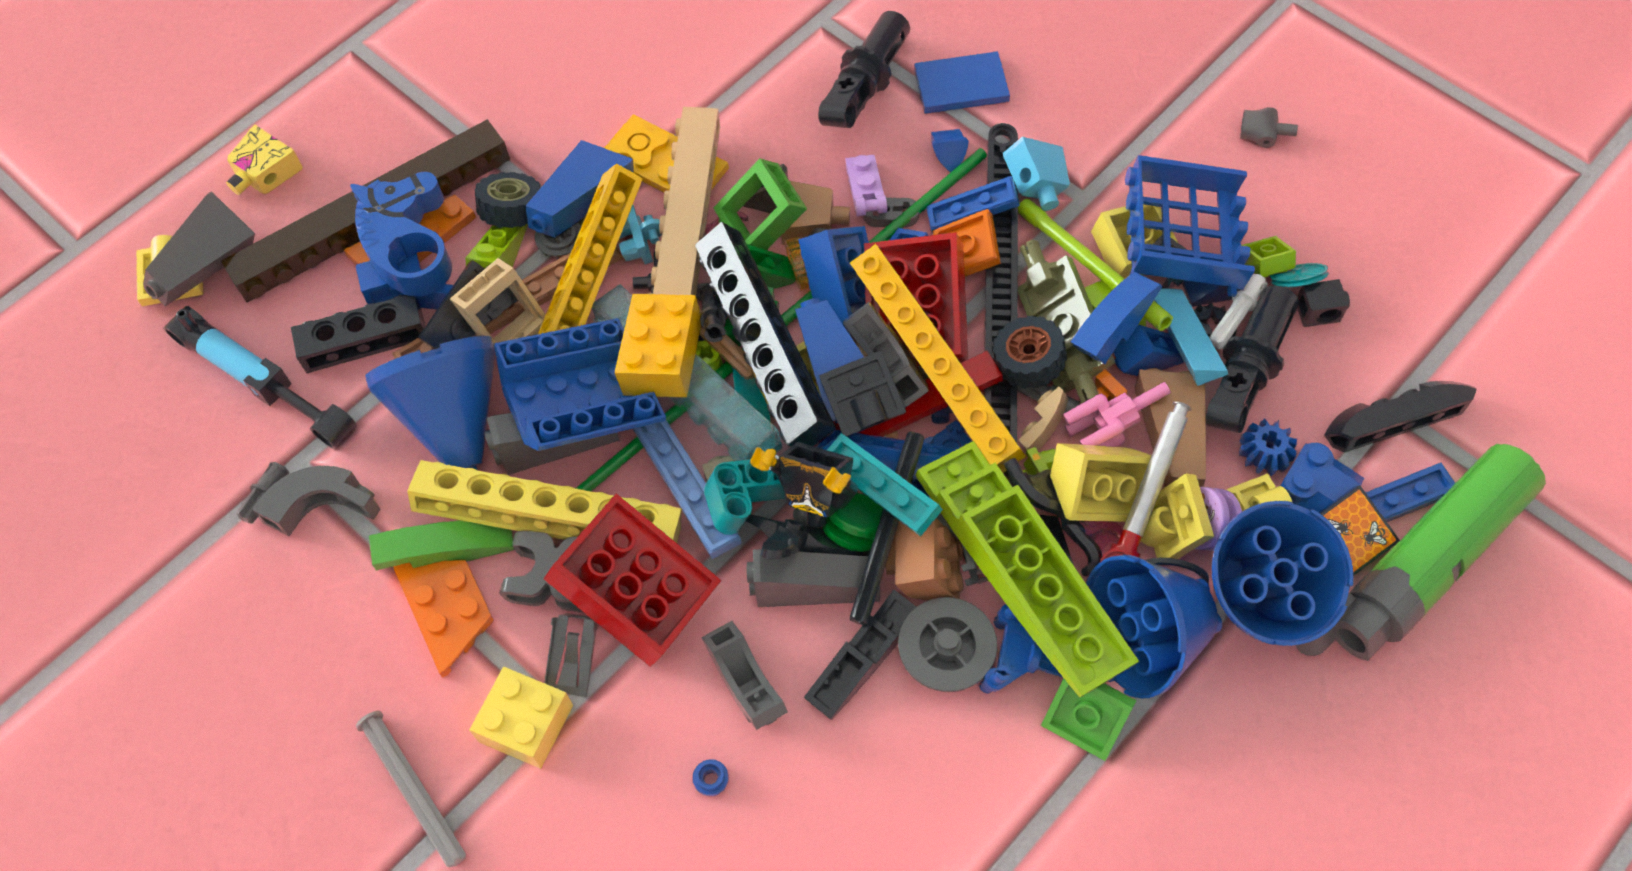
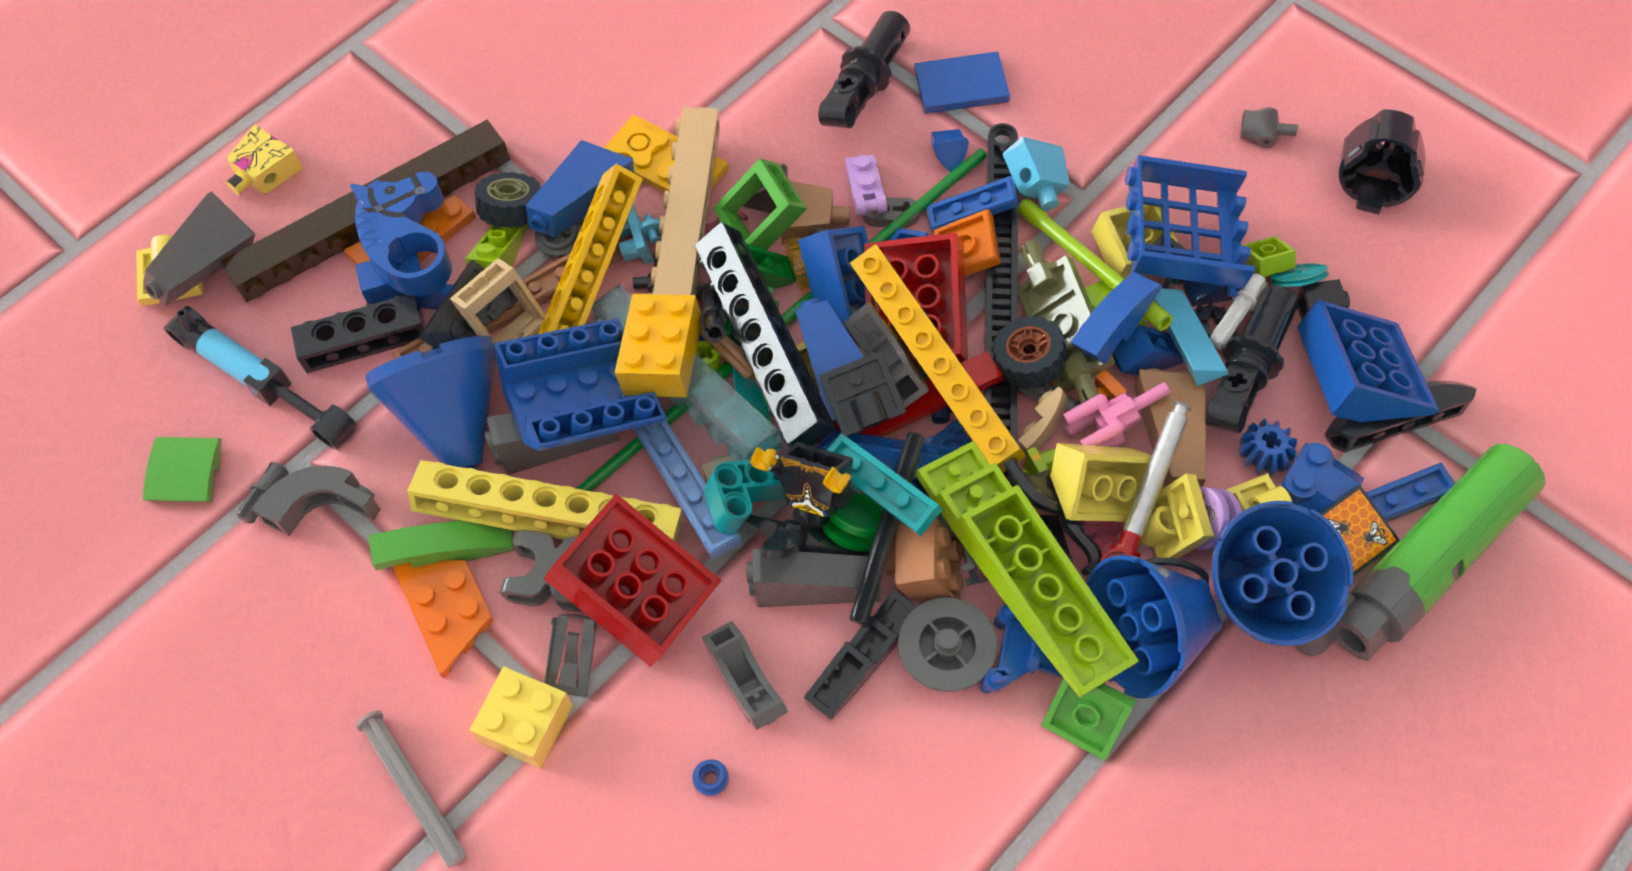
none -> bright green slope [143,437,222,502]
none -> blue slope [1297,299,1439,422]
none -> black piece [1338,109,1426,215]

